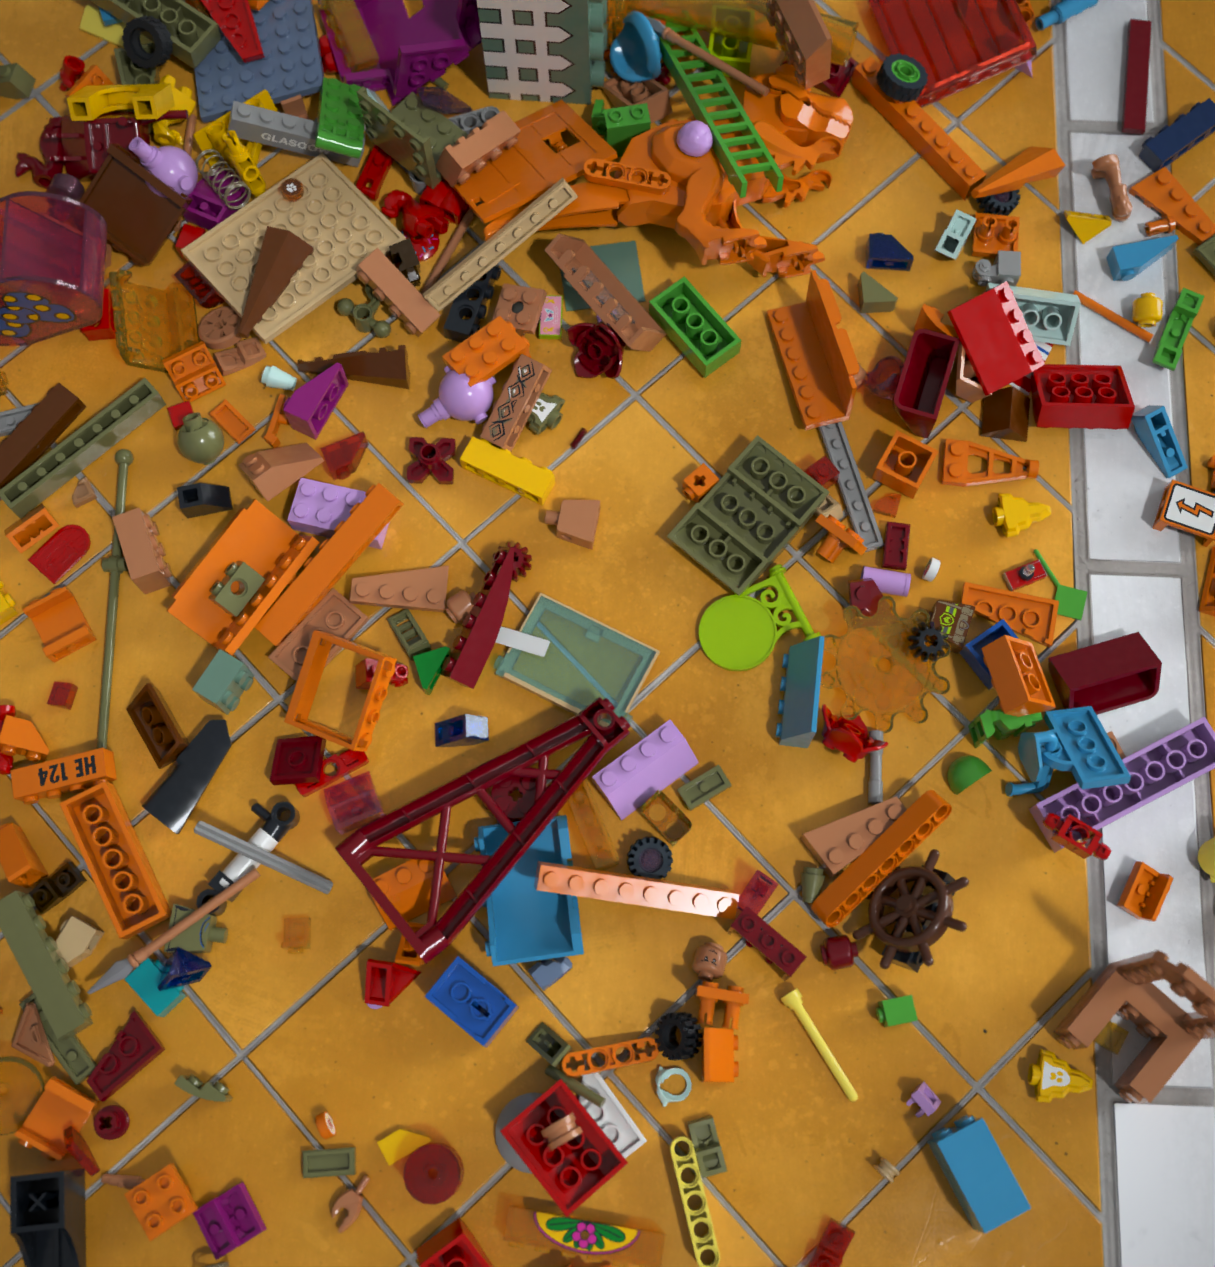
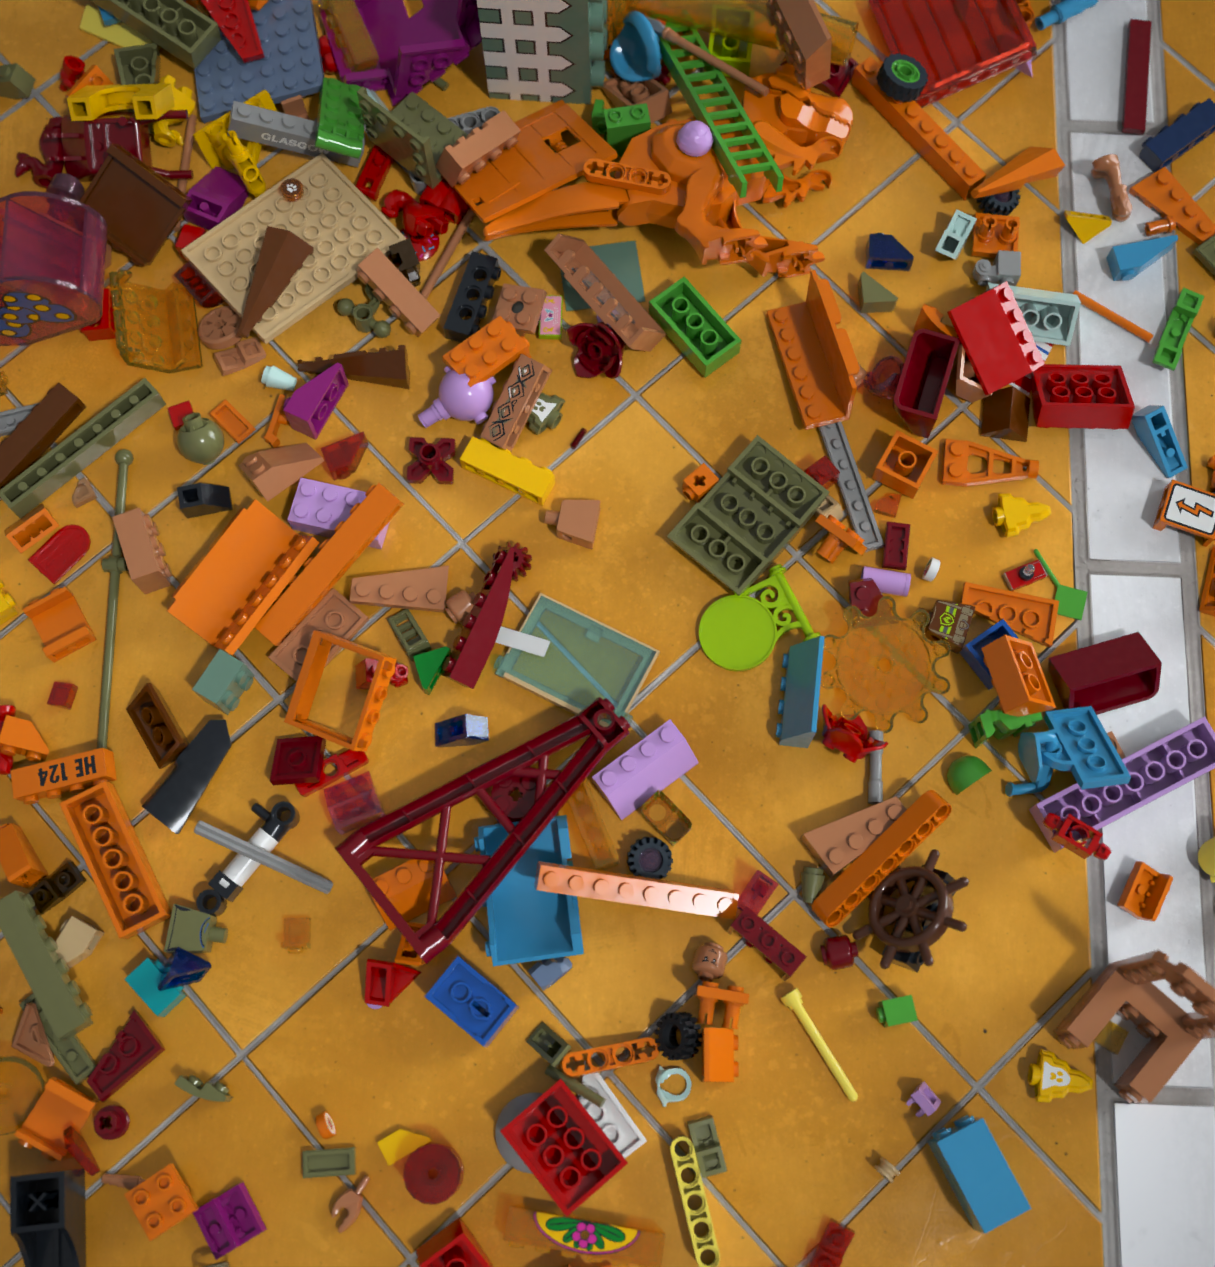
nougat piece [87,868,261,994] -> none
black tyre [122,16,173,69] -> none
lavender piece [129,137,198,198] -> none
orange slope [162,341,226,402] -> none
dark tan piece [195,149,251,210] -> none
olive brick [208,561,266,617] -> none
tile [417,87,473,115] -> none
tan tile [423,178,578,312] -> none
nougat wheel [540,1113,583,1151] -> none
olive plate [677,765,732,811] -> none
black gear [907,621,949,662] -> none
yellow head [1132,293,1163,327] -> none

